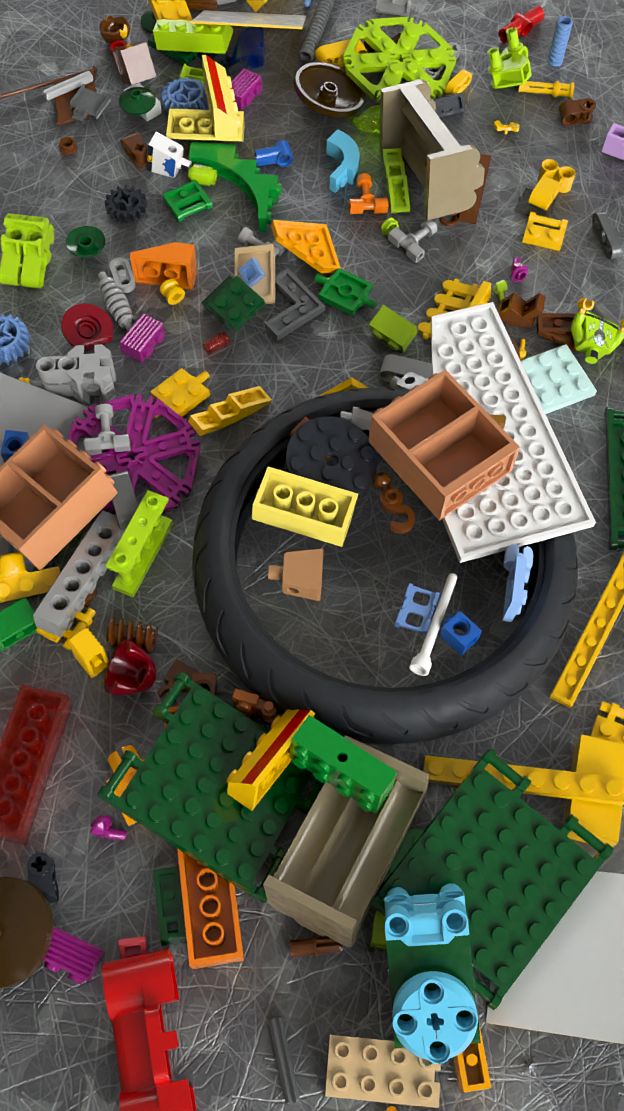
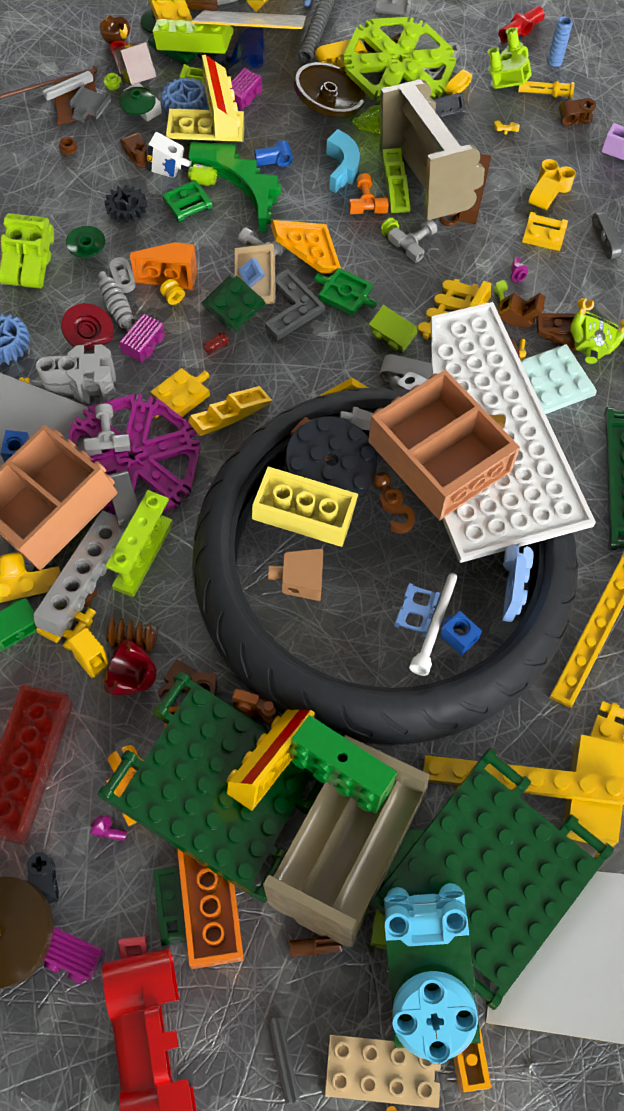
none -> lime plate [104,73,121,90]

